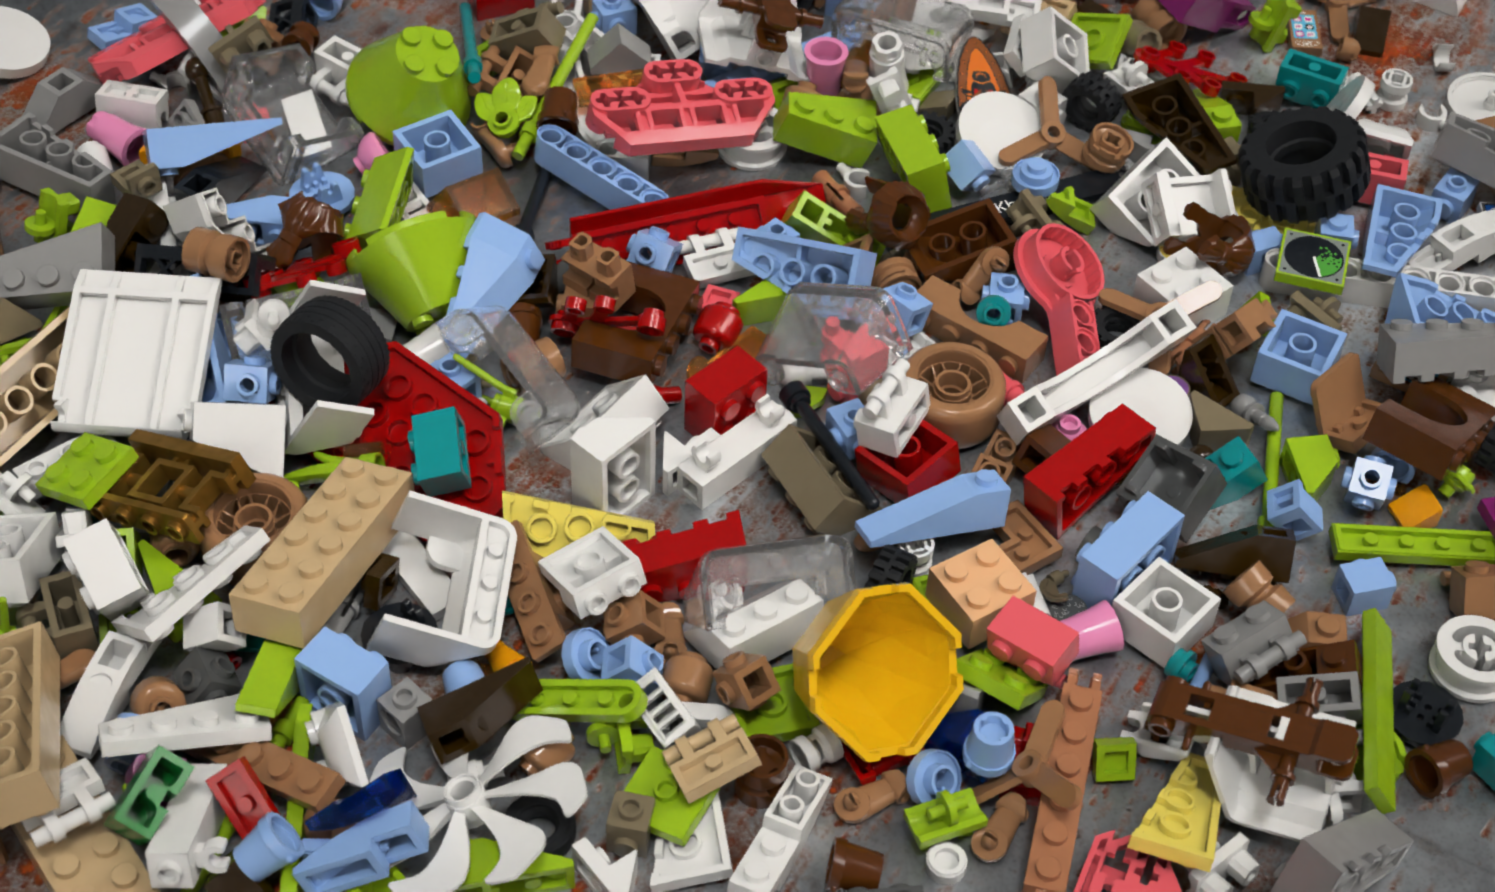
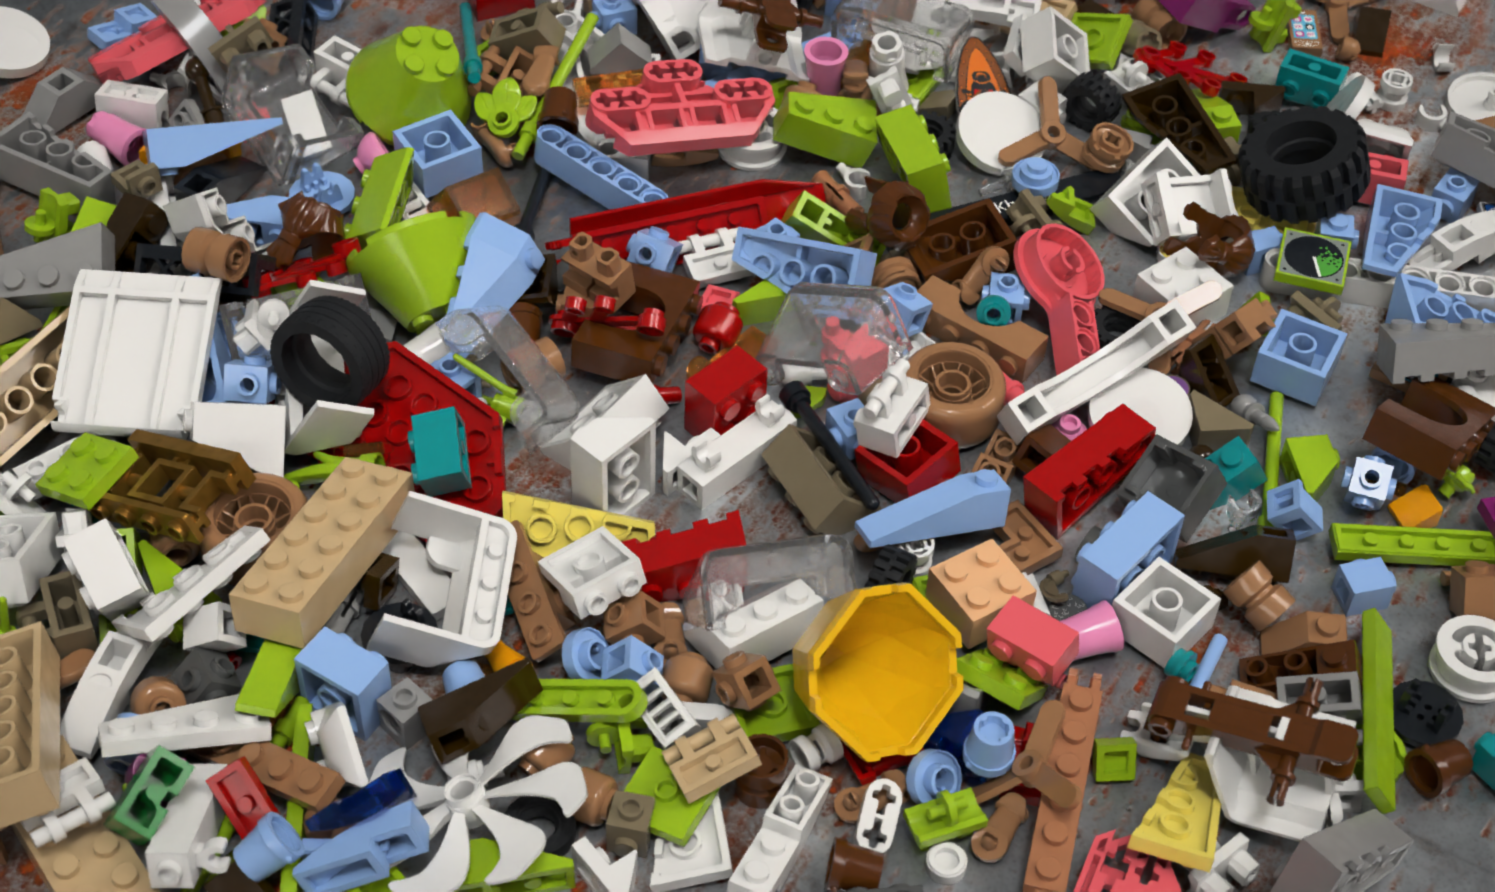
reddish brown wheel [281,21,320,62] -> none
light blue brick [946,139,996,192] -> none
light grey brick [1201,600,1307,686] -> none
medium nougat bracket [1310,352,1382,454] -> none
none -> medium nougat head [572,767,618,827]
none -> white beam [853,779,902,854]
none -> clear piece [1225,489,1262,532]

